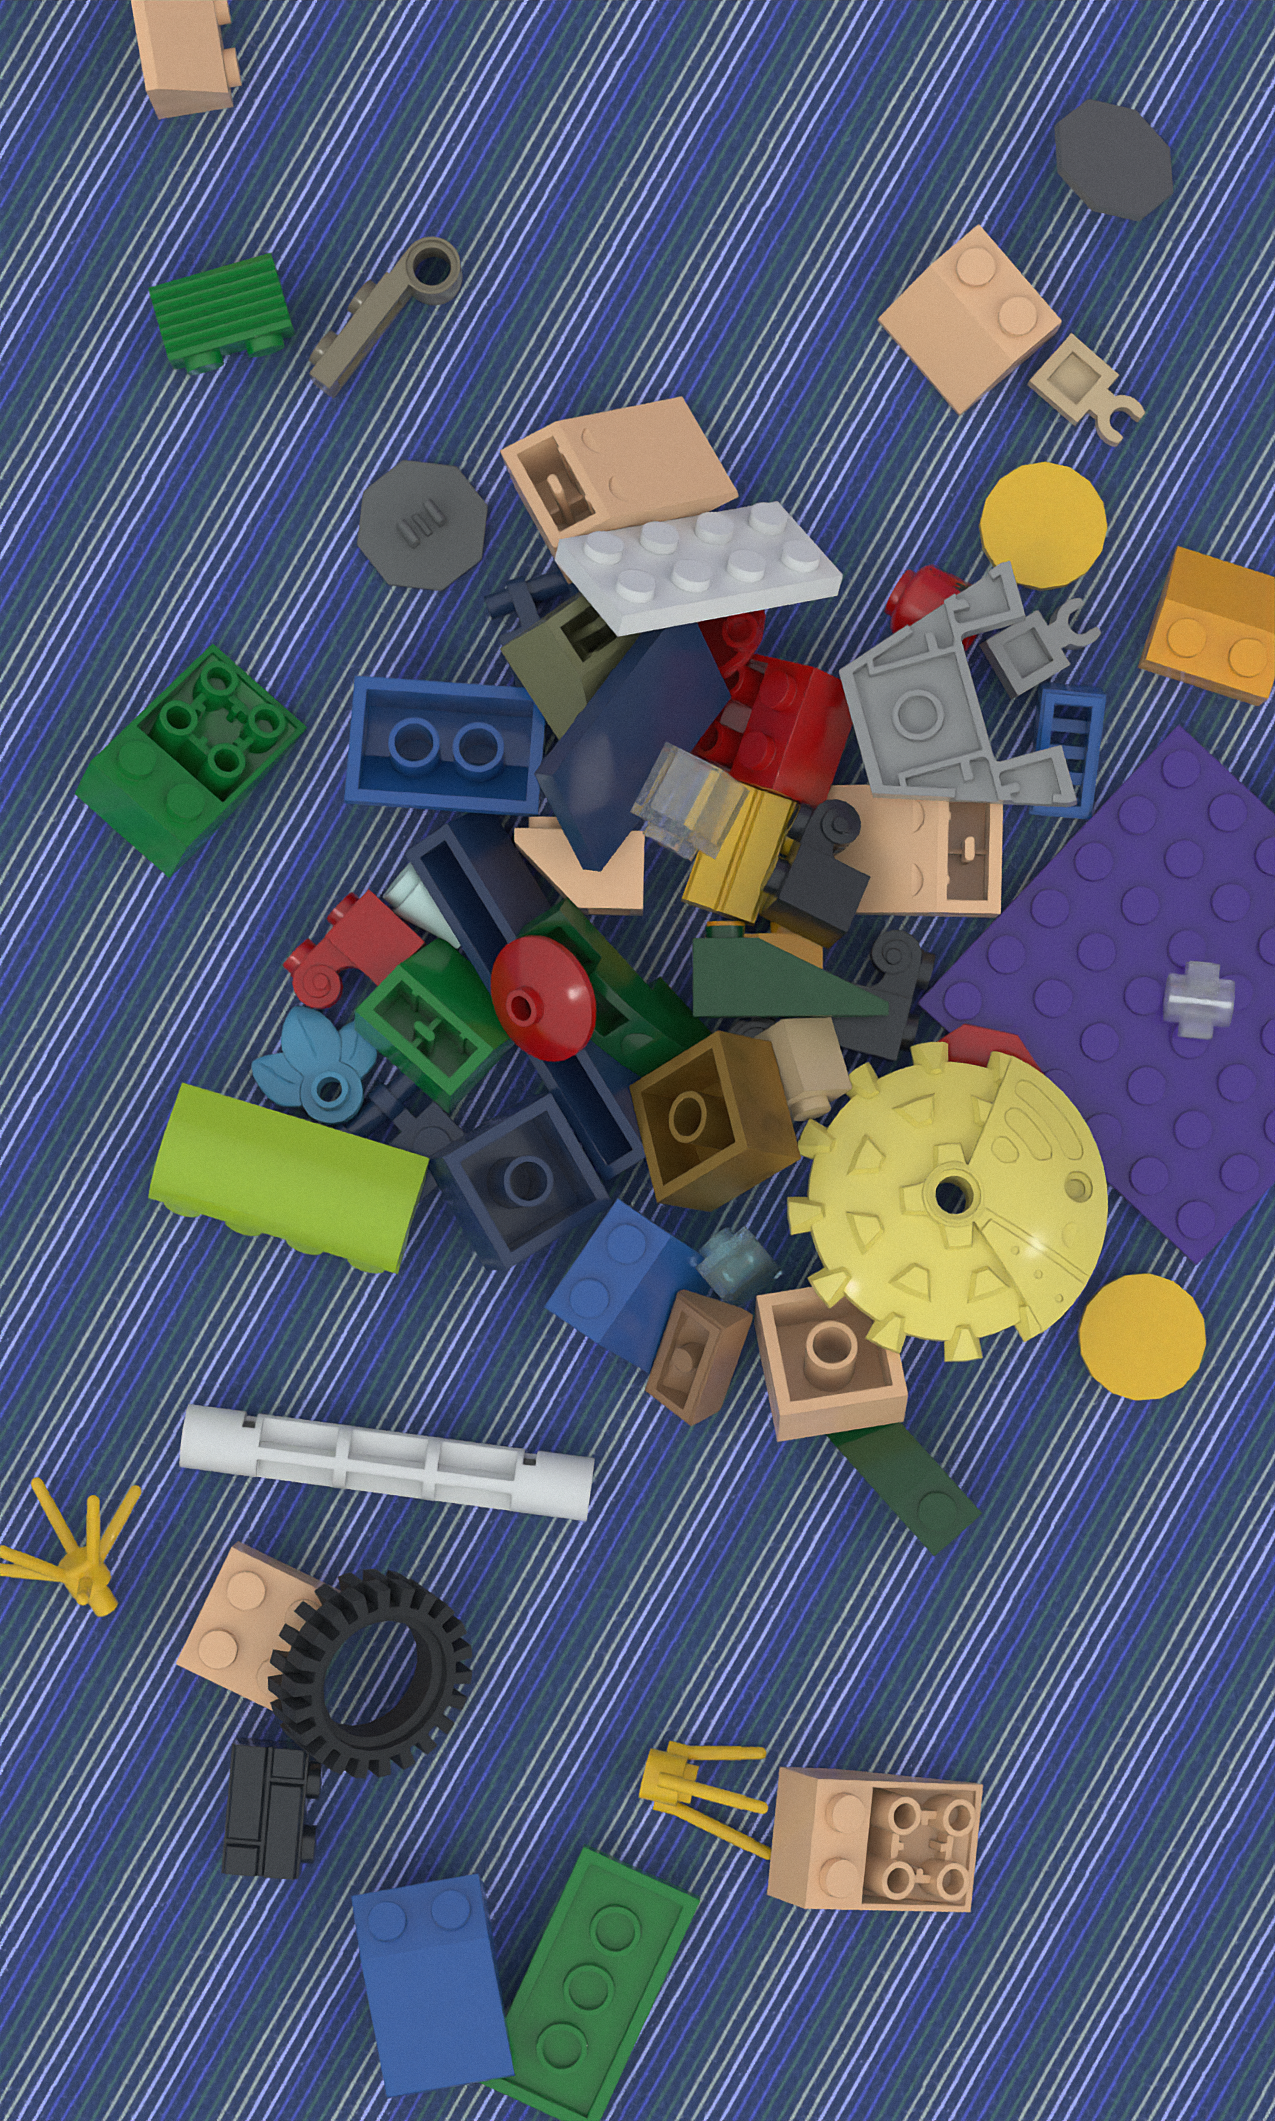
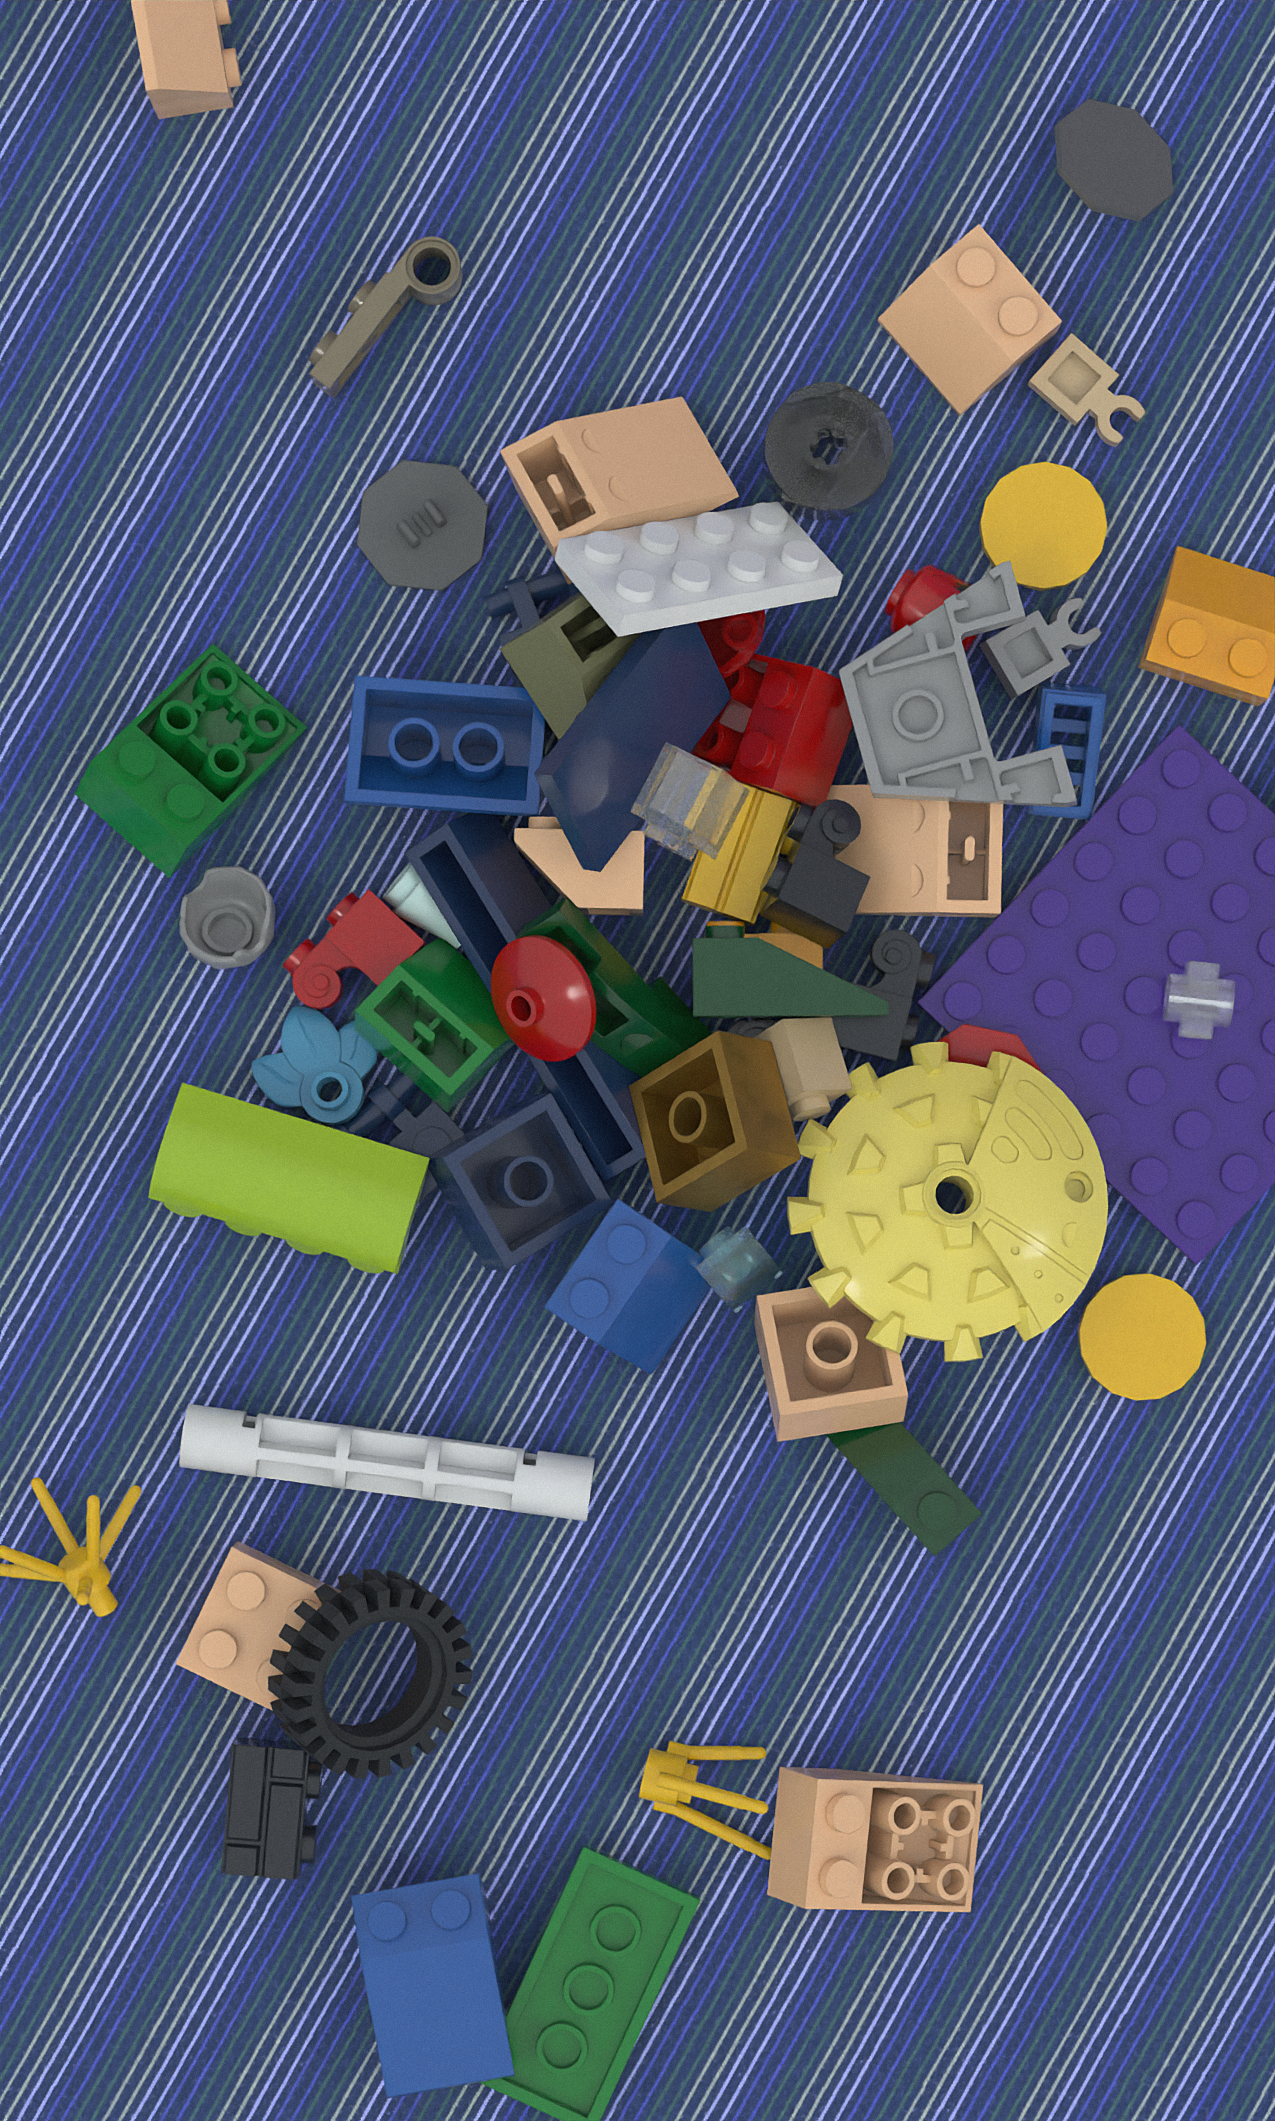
green brick [148,253,296,375] -> none
medium nougat slope [645,1289,753,1426] -> none
none -> light grey hair [179,866,276,969]
none -> clear smoke brick [763,382,894,521]

